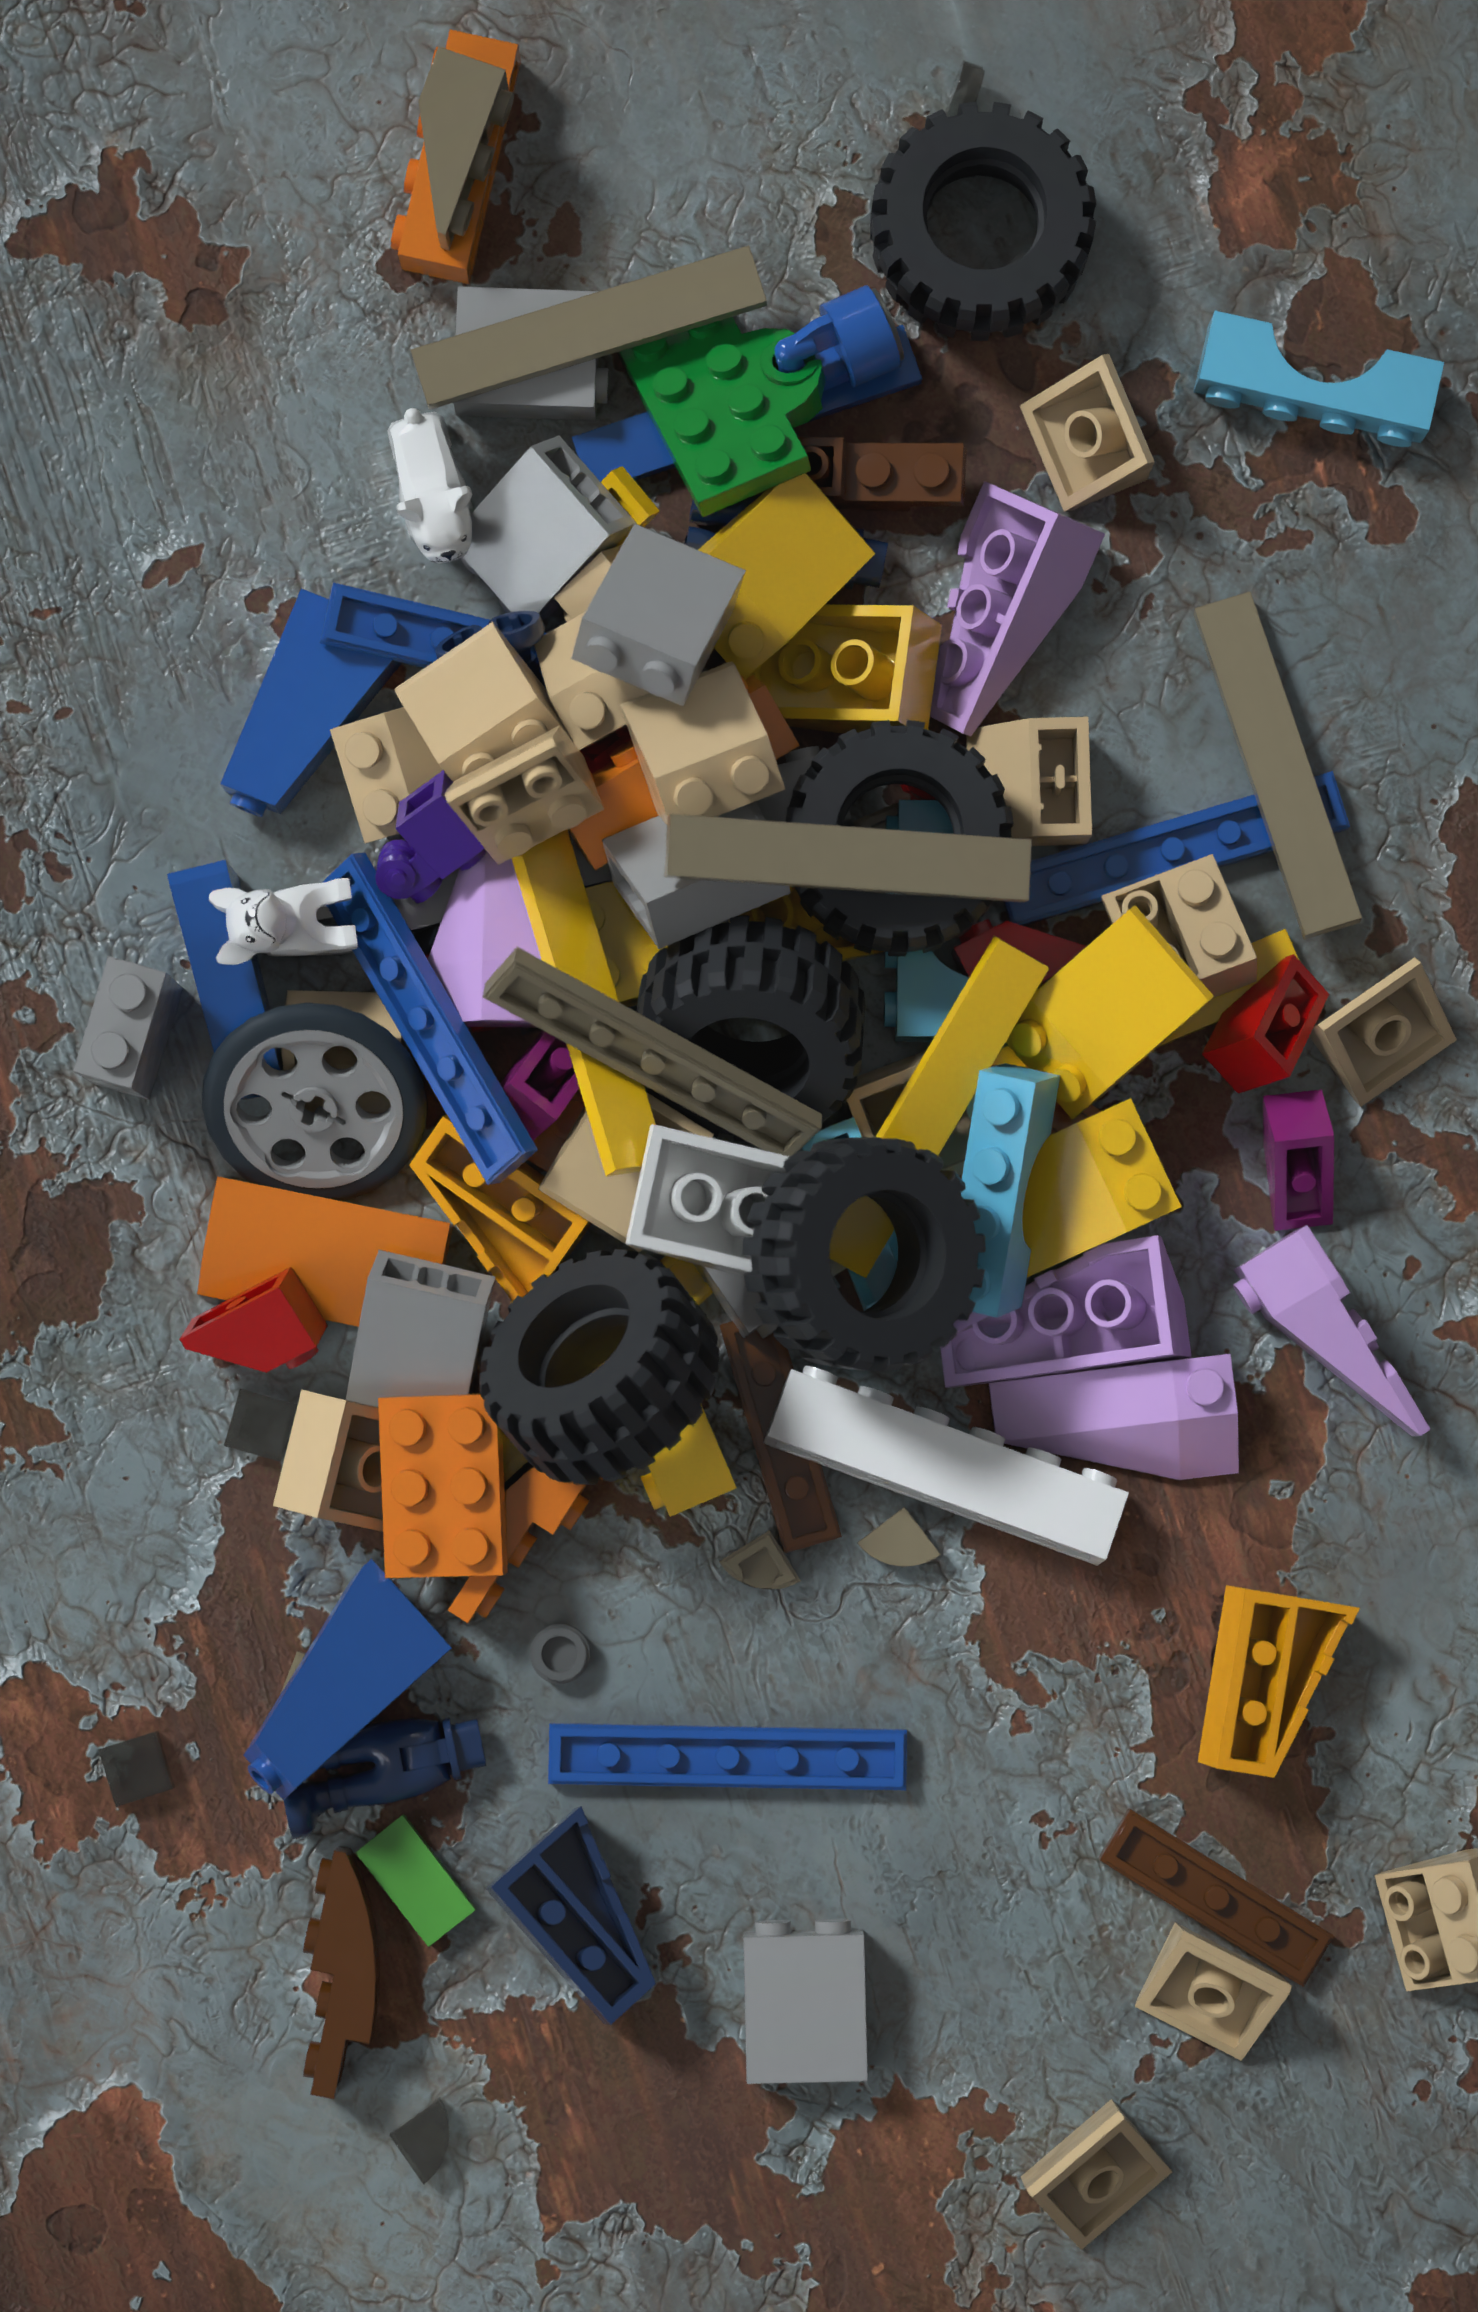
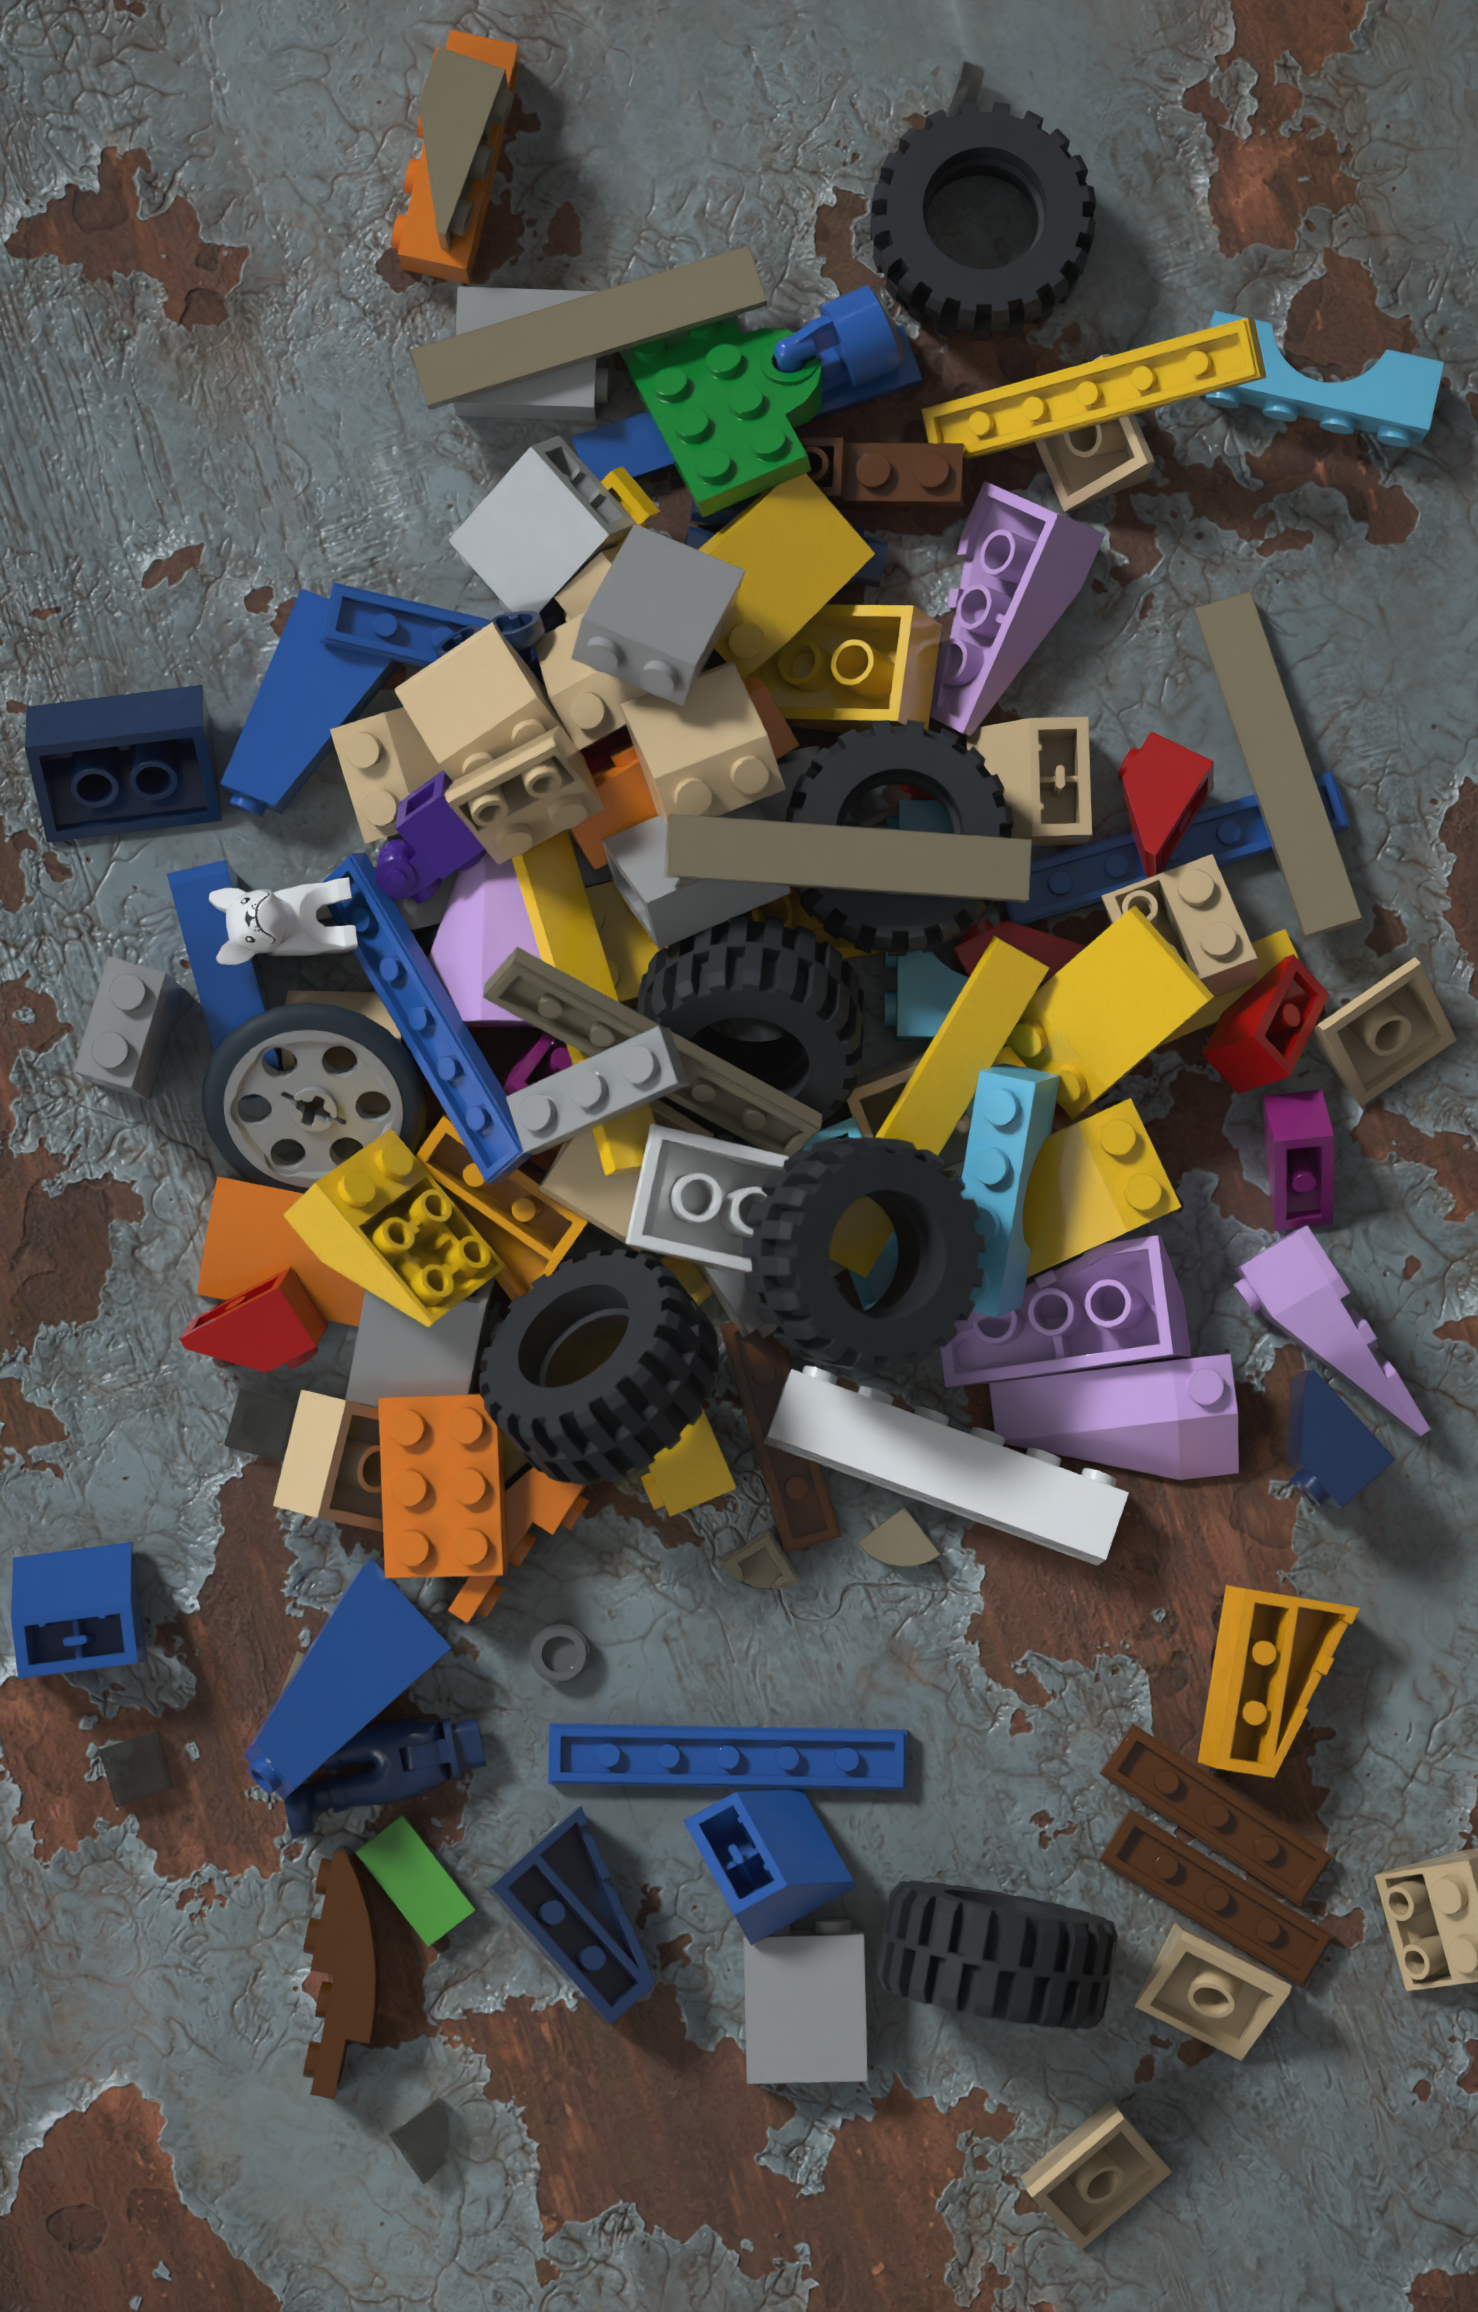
white animal [388,408,474,564] -> none
none -> blue slope [11,1542,147,1679]
none -> dark blue slope [25,685,222,843]
none -> yellow slope [283,1128,506,1327]
none -> light grey plate [506,1026,689,1155]
none -> blue slope [684,1789,857,1945]
none -> black tyre [876,1881,1118,2029]
none -> yellow tile [921,318,1267,460]
none -> reddish brown tile [1099,1723,1333,1907]
none -> red slope [1118,731,1214,878]
none -> dark blue slope [1286,1369,1396,1508]

